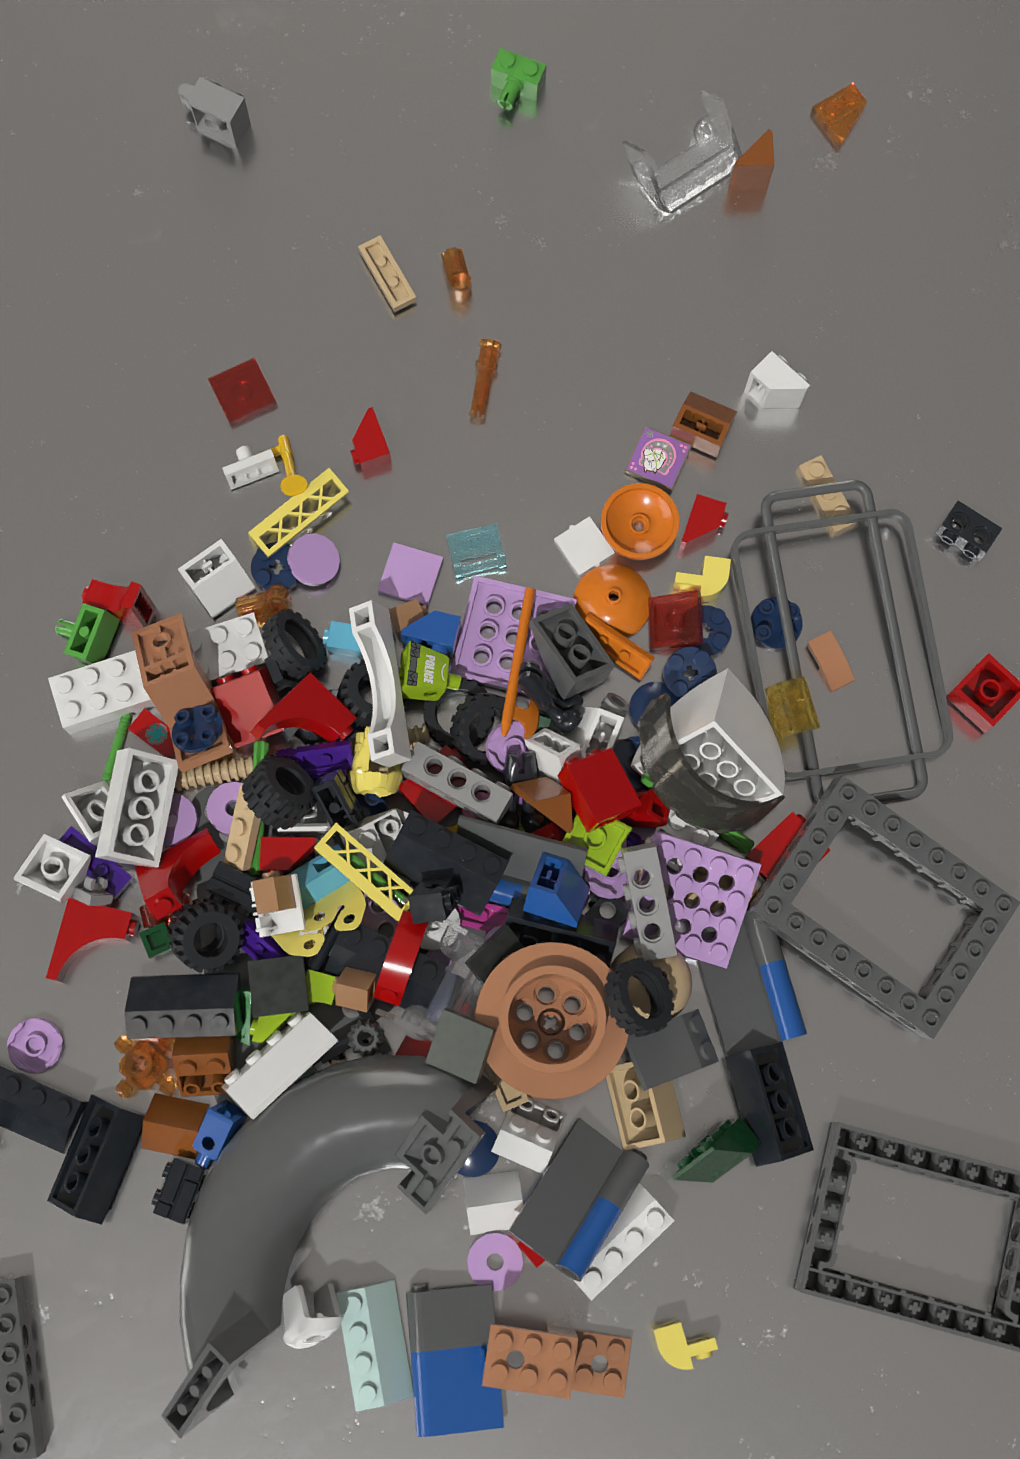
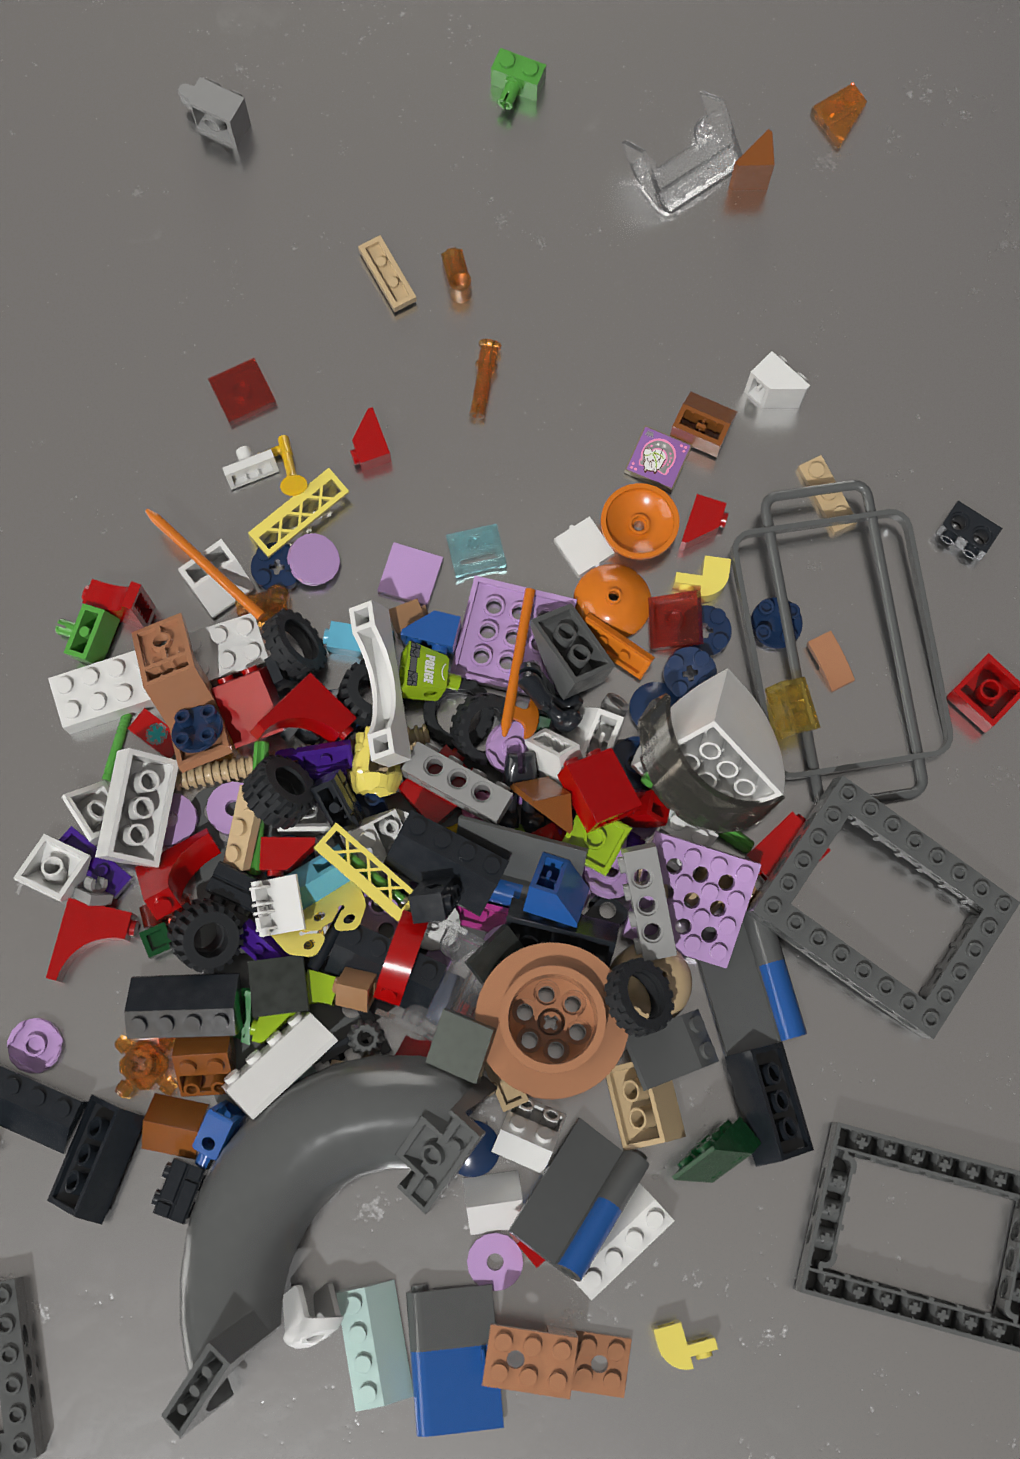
medium nougat brick [252,871,296,915] -> none
none -> orange piece [145,509,265,621]

